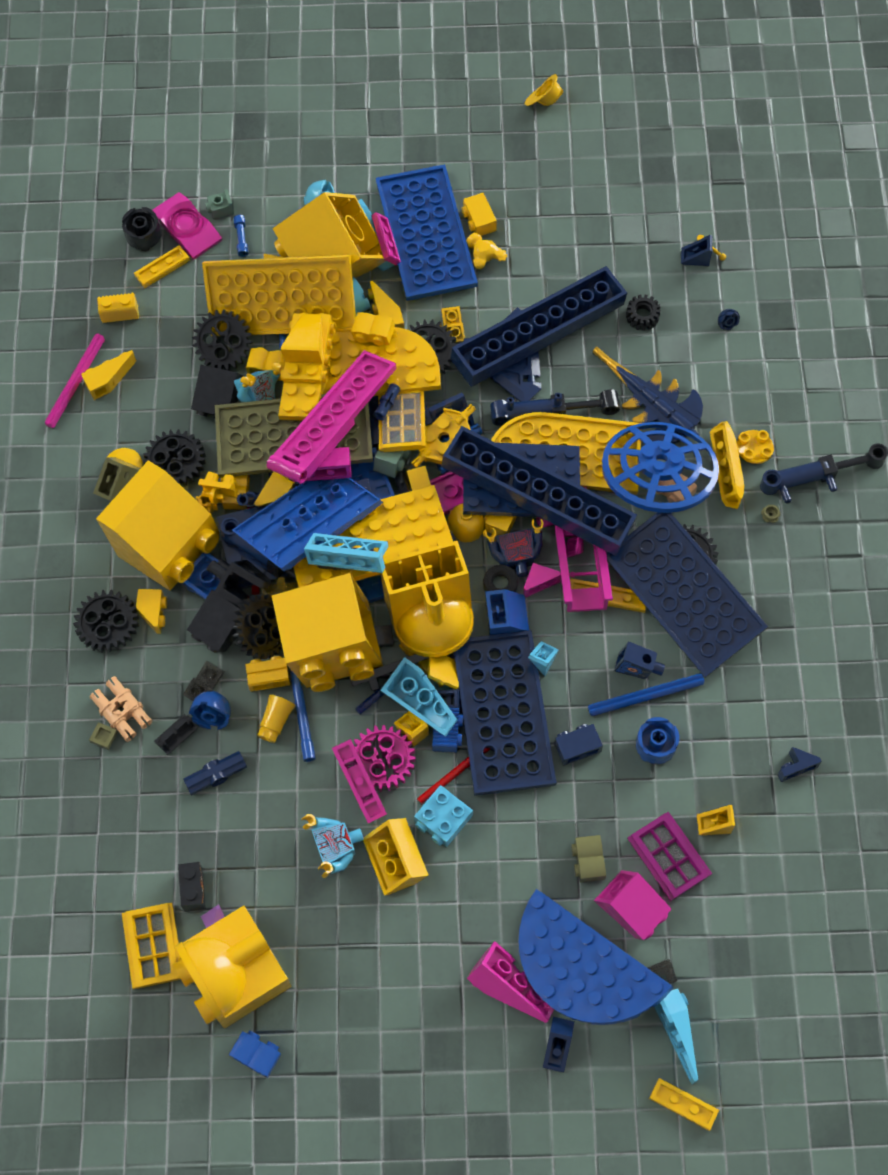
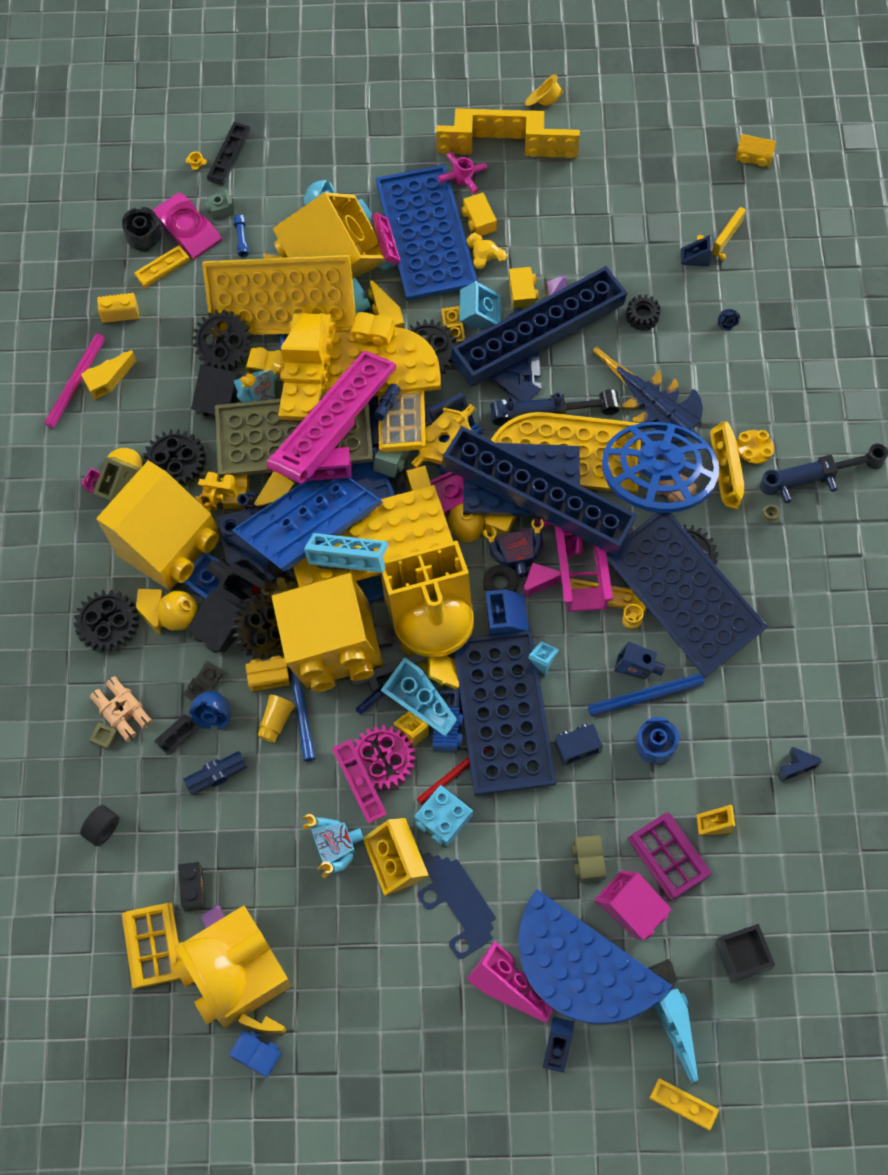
none -> black tyre [80,805,119,846]
none -> dark pink piece [81,468,101,495]
none -> yellow cylinder [157,590,198,631]
none -> yellow plate [186,152,207,171]
none -> black plate [207,122,251,185]
none -> yellow slope [238,1013,286,1034]
none -> dark blue piece [418,849,496,959]
none -> yellow bracket [436,108,580,158]
none -> dark pink bar [438,152,487,194]
none -> medium azure slope [460,281,502,328]
none -> yellow brick [509,267,539,310]
none -> medium lavender slope [546,275,567,296]
none -> yellow wheel [622,604,644,630]
none -> yellow tile [712,207,746,257]
none -> black piece [715,924,775,983]
none -> yellow brick [735,134,776,167]

